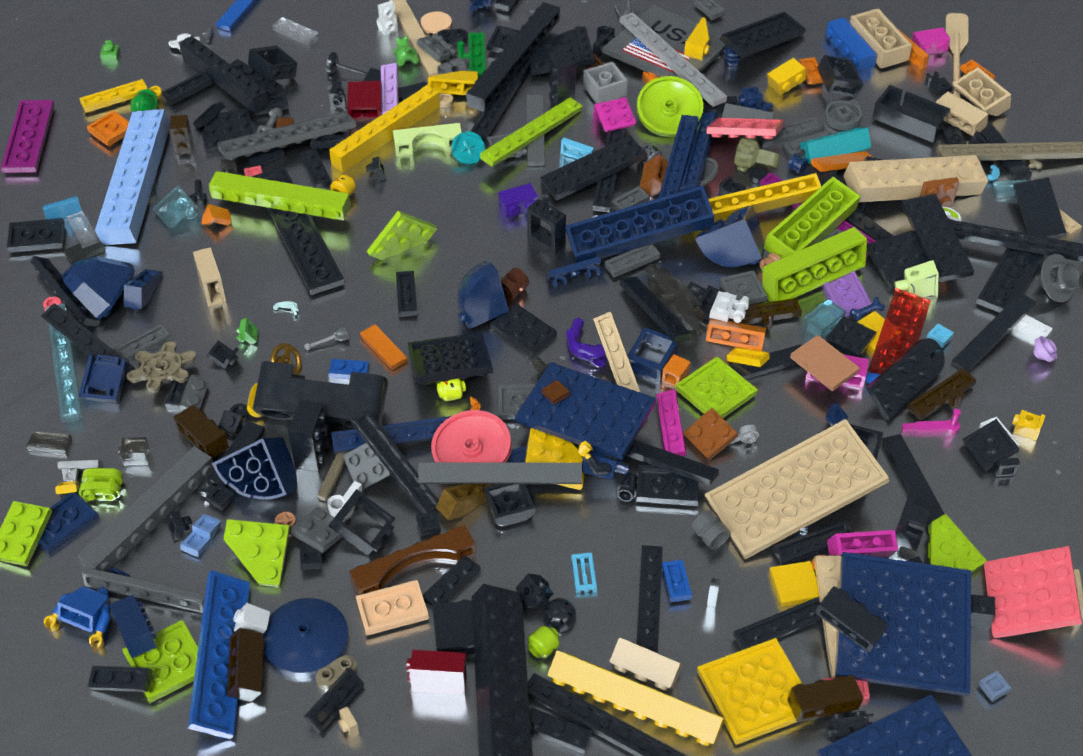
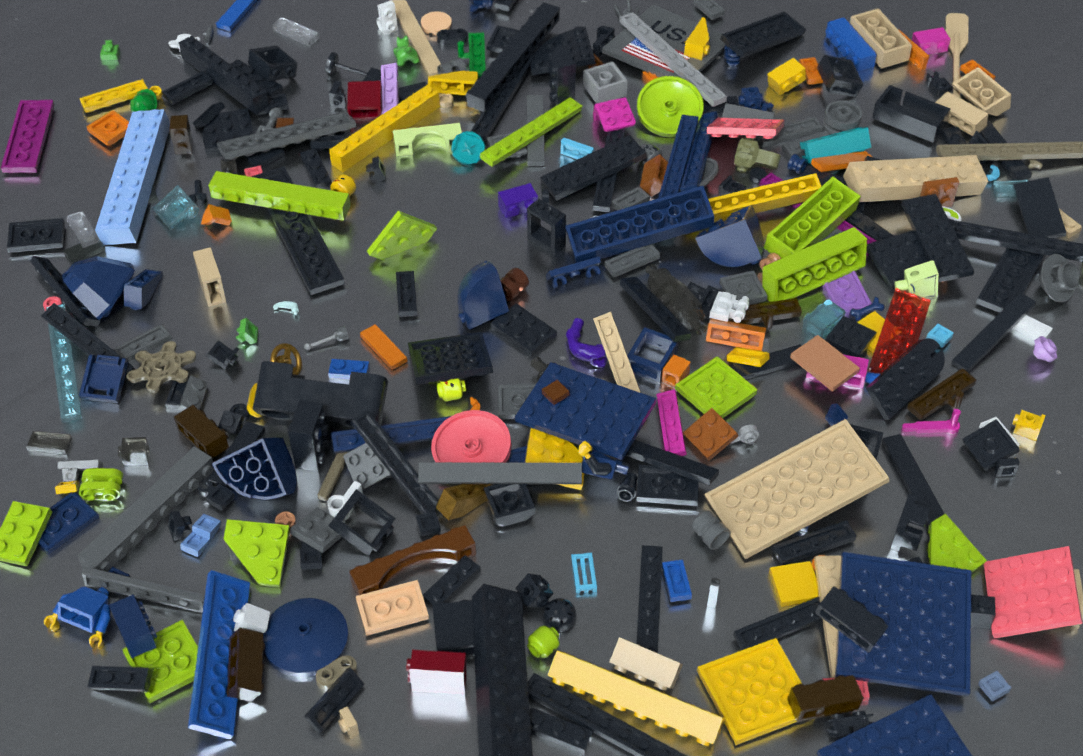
dark azure brick [42,196,83,221] -> none
dark grey plate [416,33,458,62] -> none
dark pink brick [827,530,898,557] -> none

